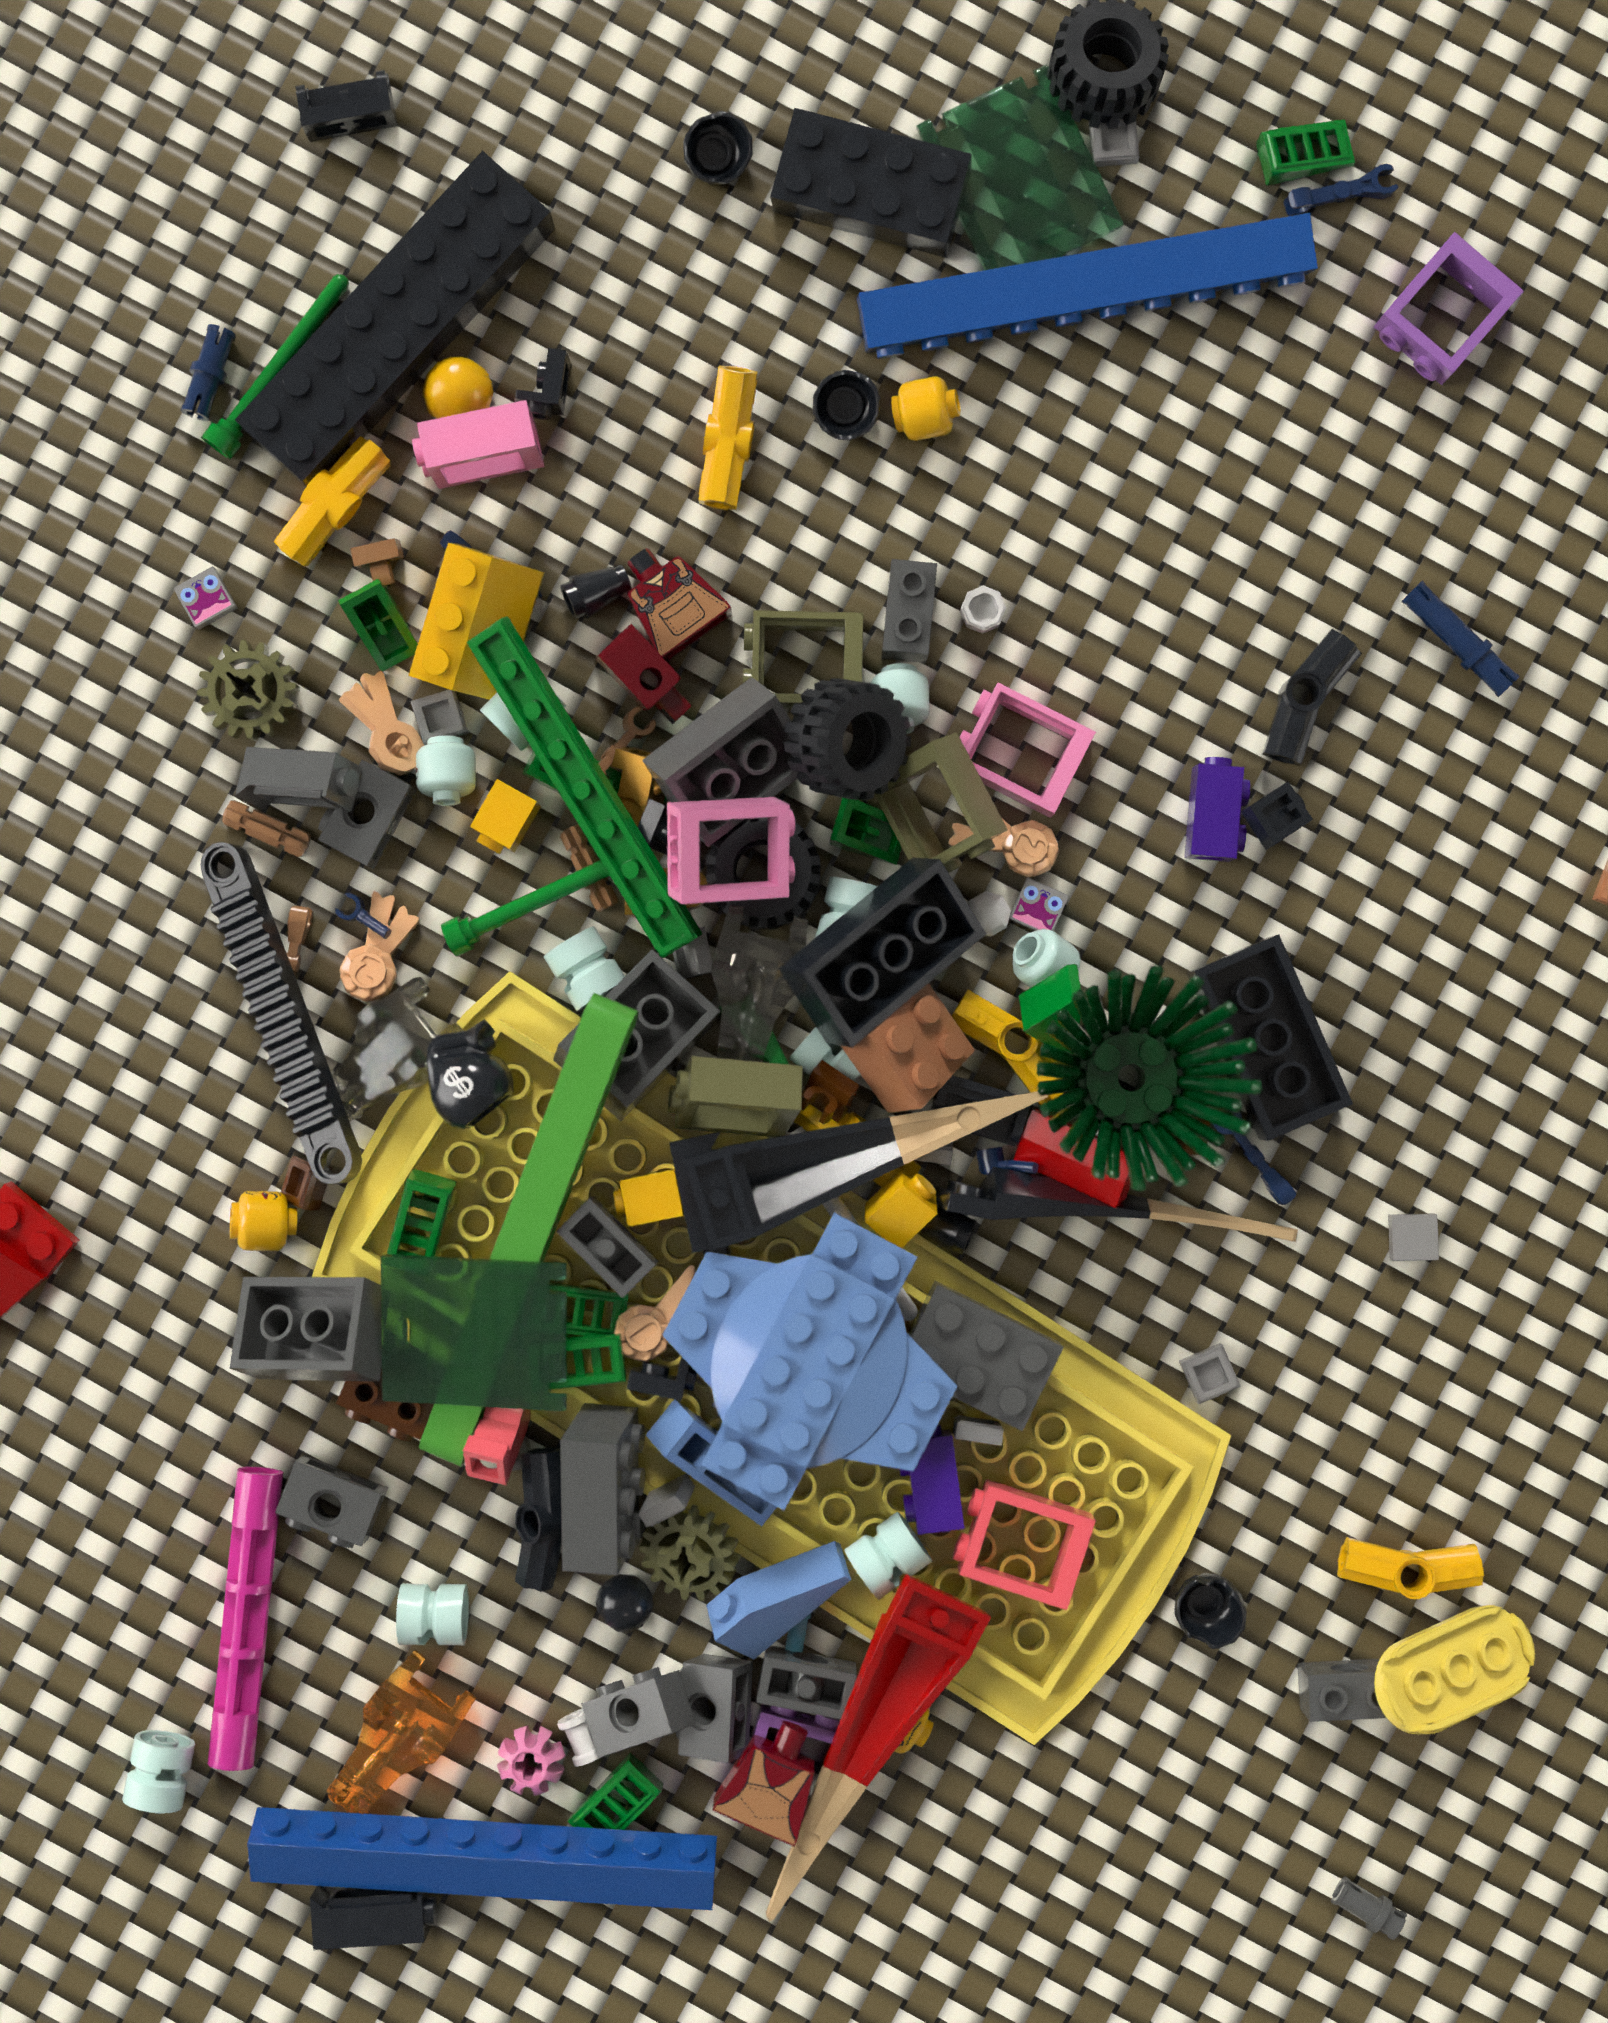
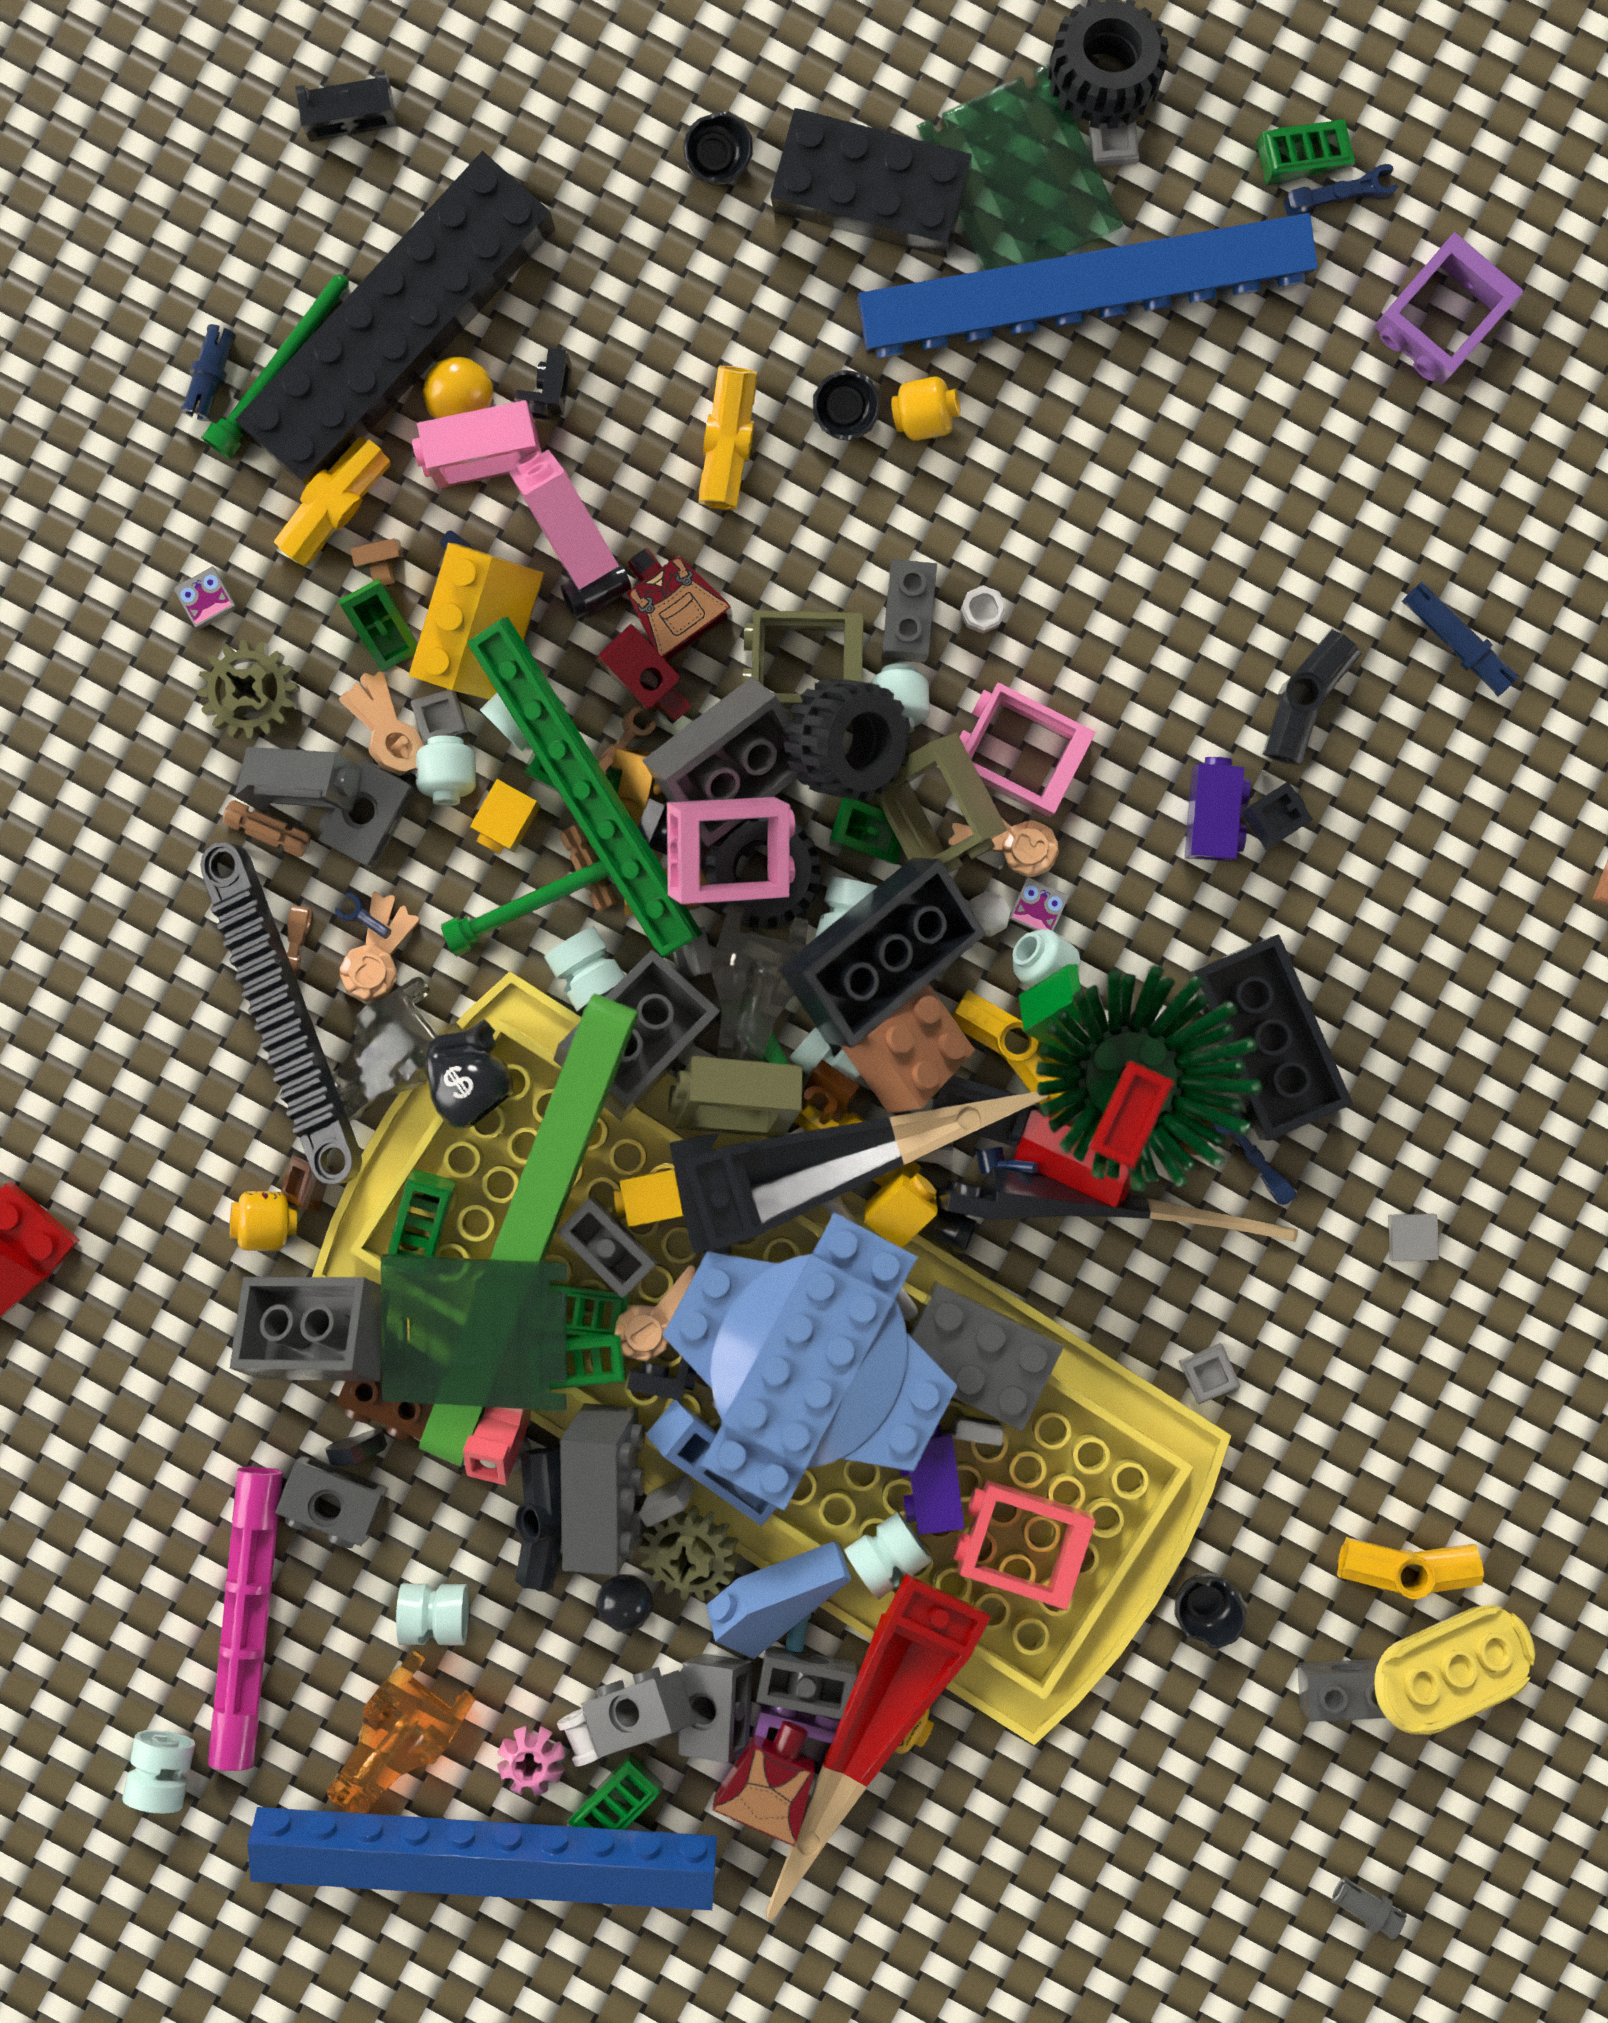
black window [310,1886,437,1950] -> none
none -> black tile [325,1429,387,1466]
none -> bright pink window [509,450,619,590]
none -> red tile [1088,1061,1174,1169]

